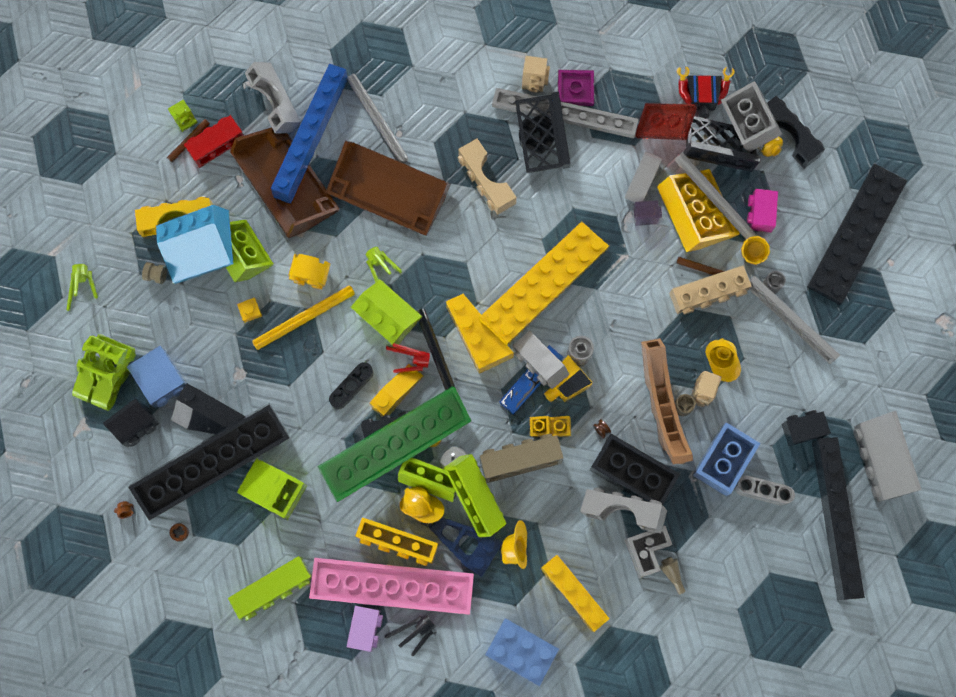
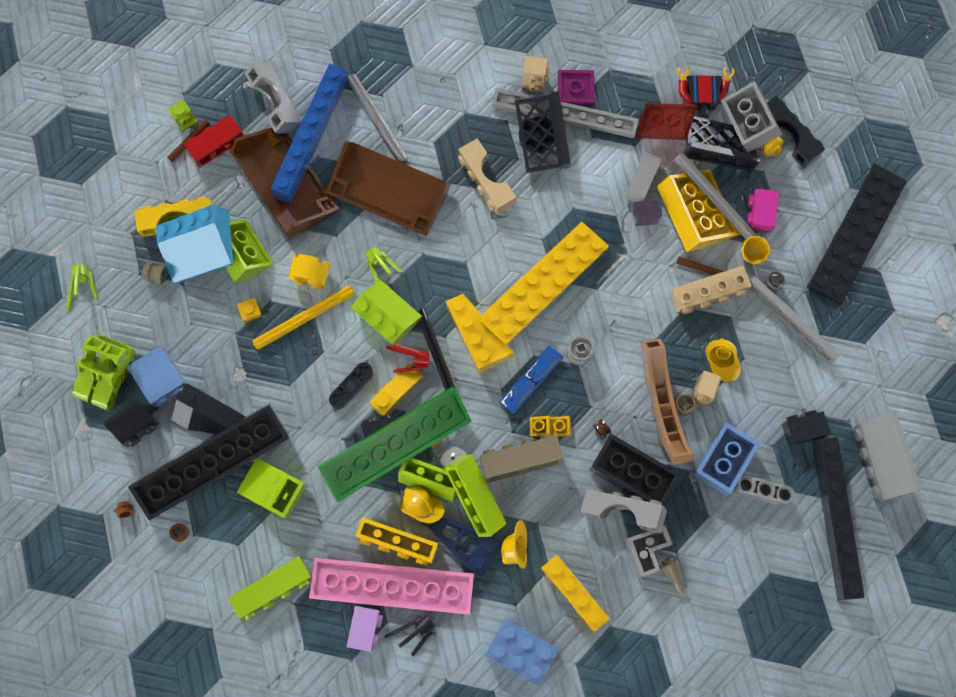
light grey brick [512,331,570,389] -> none
torso [544,355,593,402] -> none

